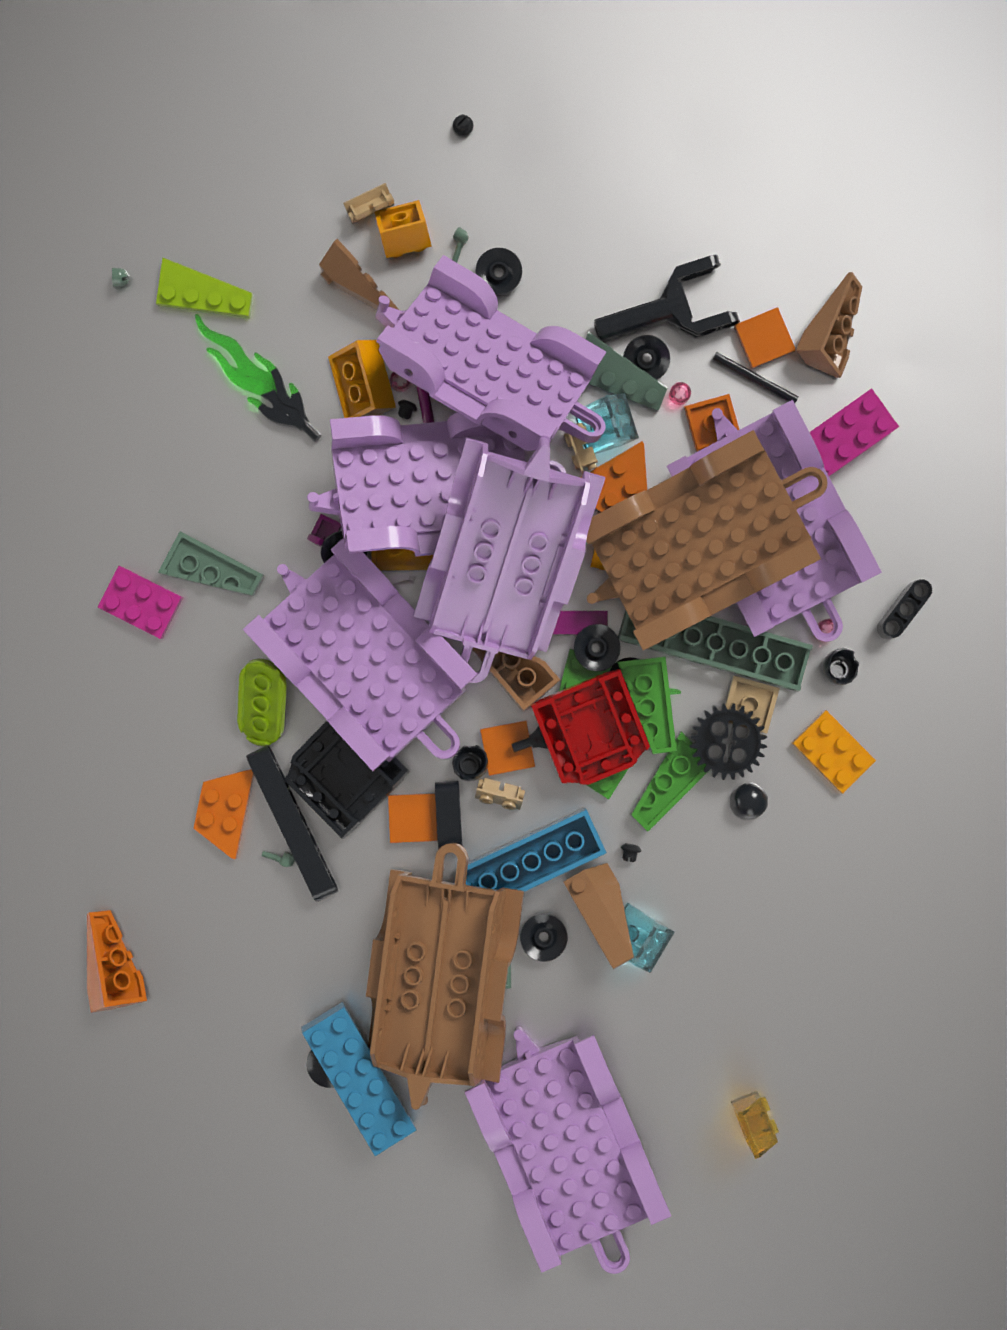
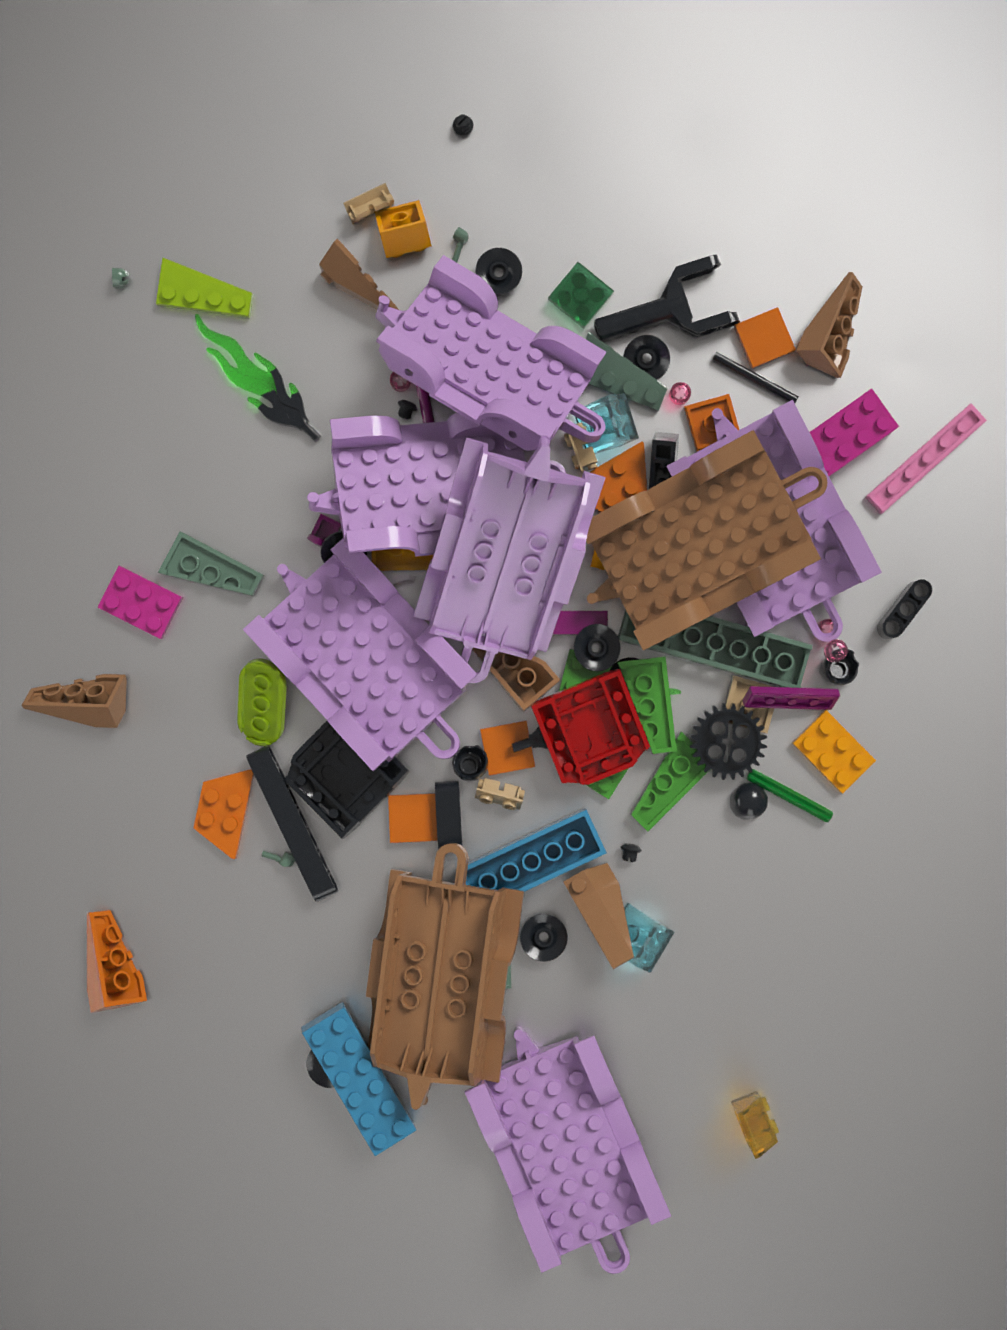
light orange slope [328,340,396,418] -> none
none -> medium nougat wedge [22,674,127,728]
none -> clear green plate [548,262,614,329]
none -> black slope [649,432,679,489]
none -> magenta tile [742,686,840,710]
none -> green axle [746,769,833,822]
none -> clear pink bush [824,639,848,662]
none -> bright pink tile [865,403,987,514]

